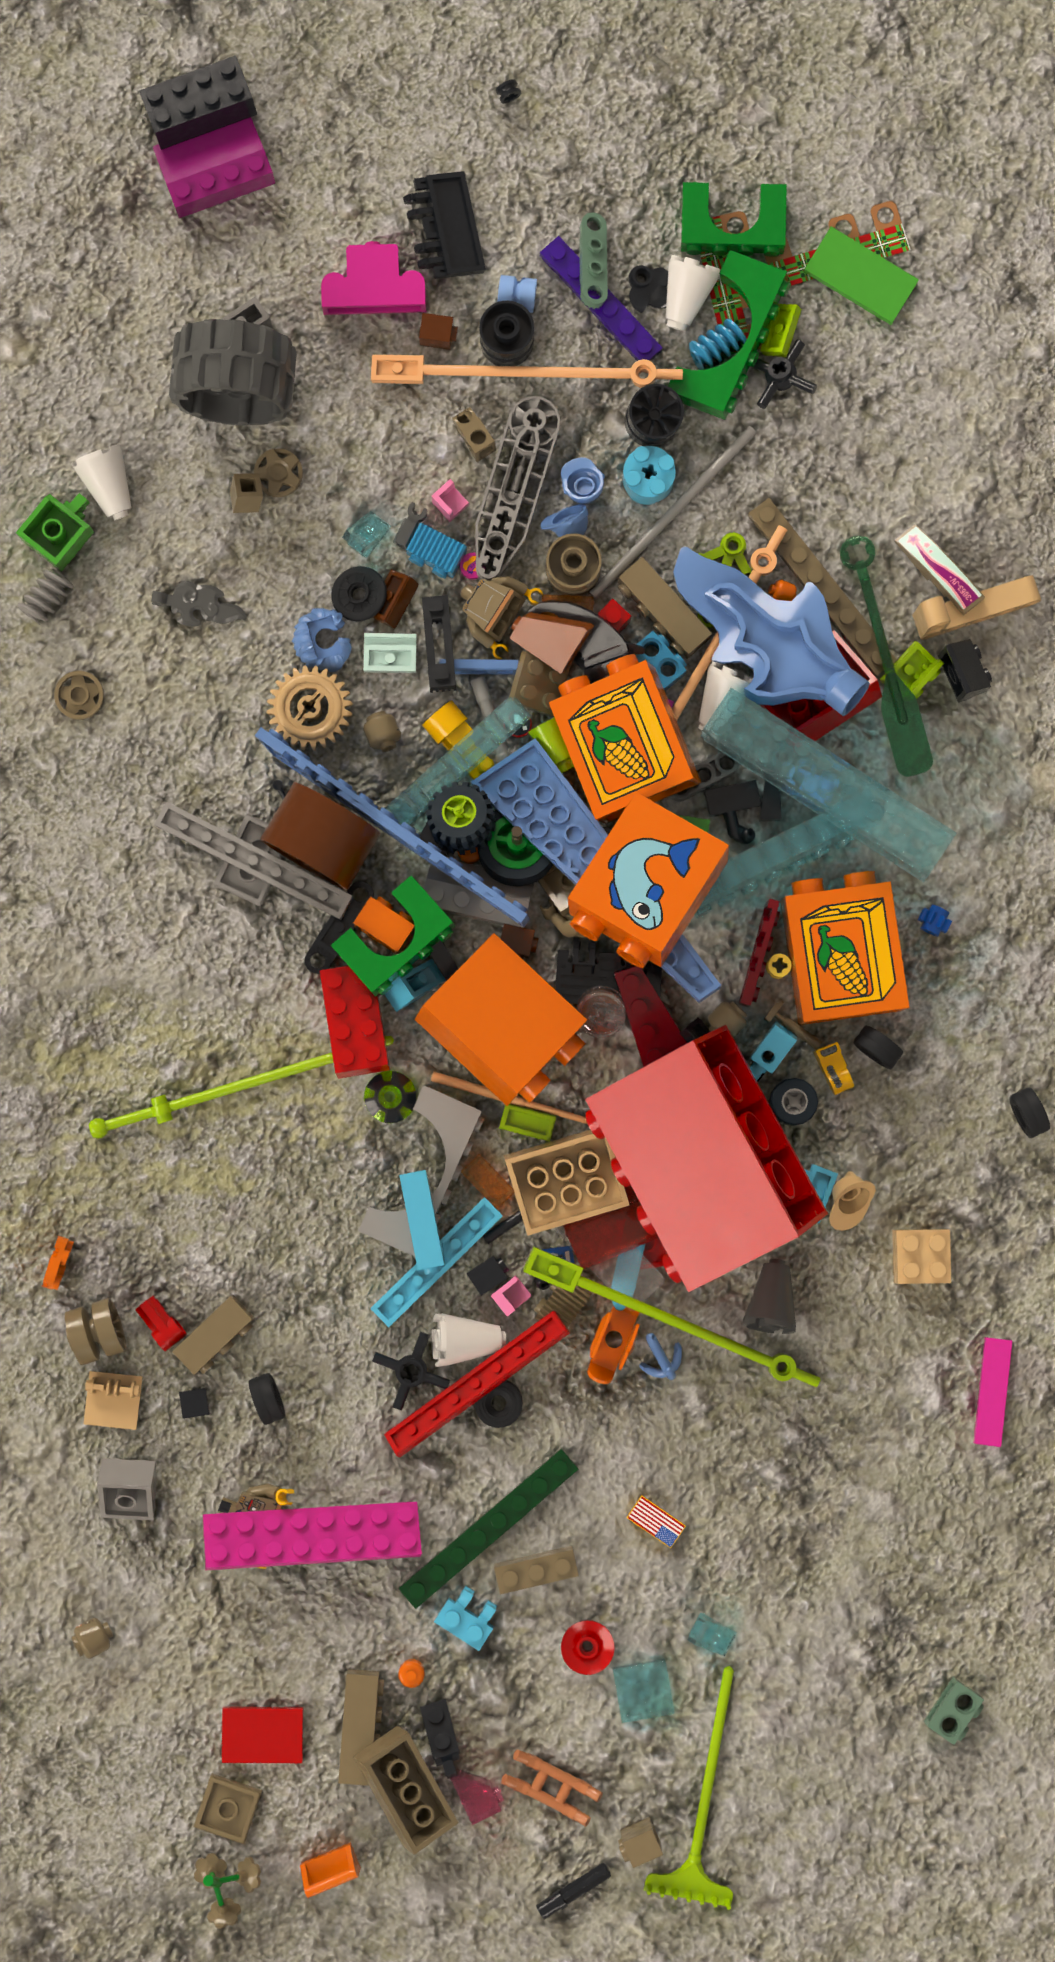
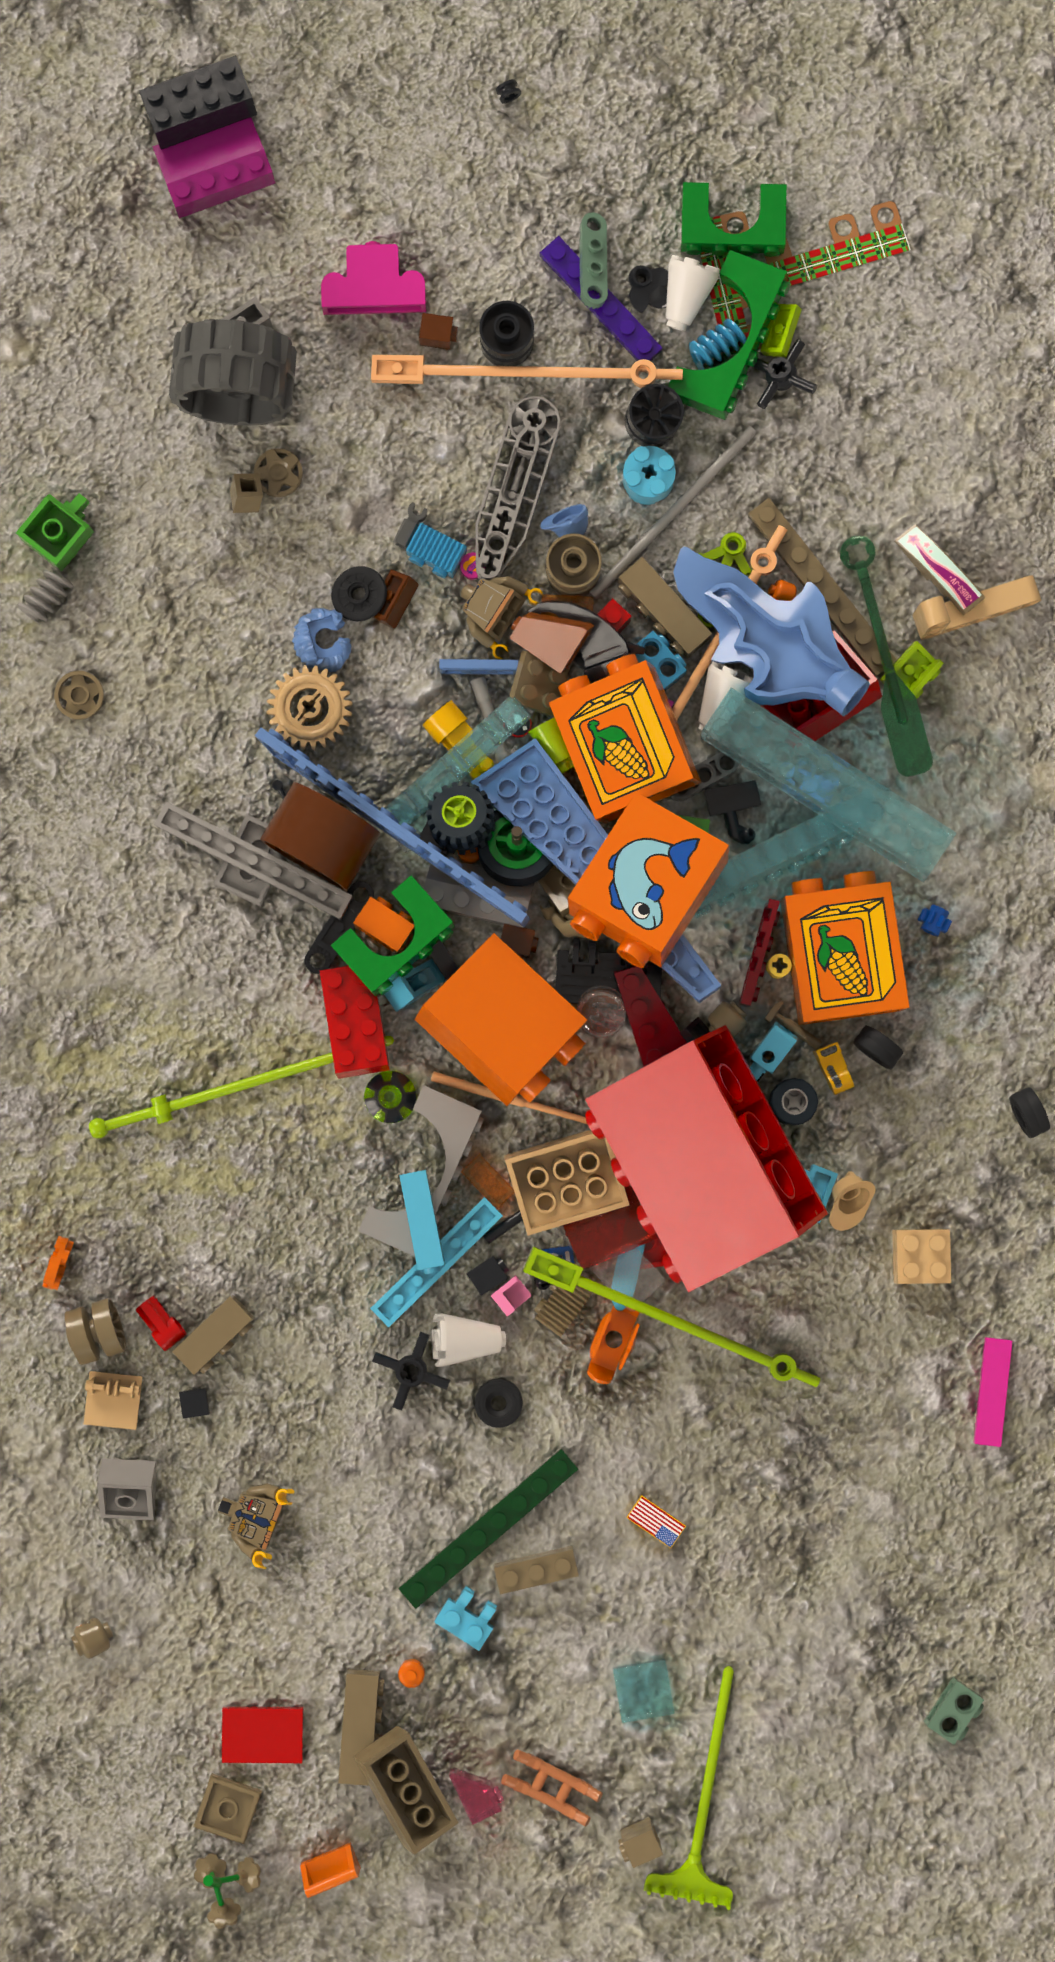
white cone [71,444,132,521] -> none
dark grey piece [151,581,247,627] -> none
dark pink plate [202,1501,422,1571] -> none
black tyre [249,1373,285,1425] -> none
clear light blue slope [342,511,391,557] -> none
light aqua plate [363,633,417,673] -> none
dark tan head [363,711,401,752] -> none
red tile [384,1310,570,1457] -> none
black hinge [403,171,486,279] -> none
black hinge [420,1699,460,1779] -> none
black container [422,595,457,693] -> none
bright pink panel [431,479,469,522] -> none
dark tan leg [452,407,496,462] -> none
light blue wheel [497,275,537,313] -> none
lime tile [499,1104,557,1142] -> none
black axle [536,1863,611,1920] -> none
medium blue hat [561,457,605,504] -> none
red dish [561,1620,614,1675] -> none
medium blue piece [639,1333,682,1380] -> none
clear light blue slope [687,1613,737,1656] -> none
dark grey cone [742,1259,796,1334] -> none
black piece [759,754,782,822] -> none
bright green tile [803,226,919,325] -> none
black slope [938,639,992,703] -> none

